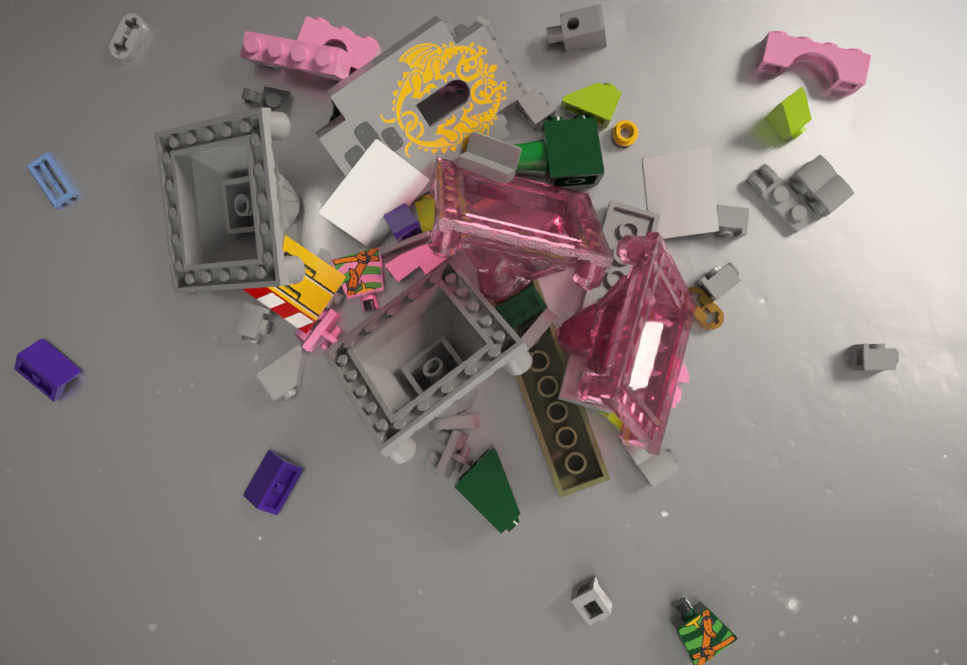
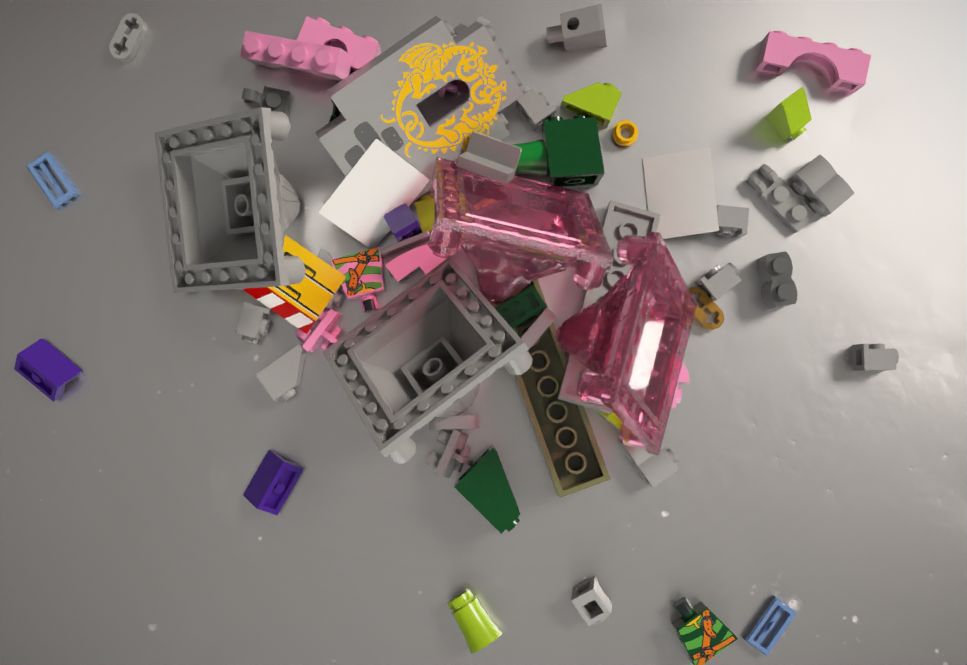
none -> lime plant [447,589,503,654]
none -> medium blue tile [743,595,797,656]
none -> dark grey brick [757,251,797,309]

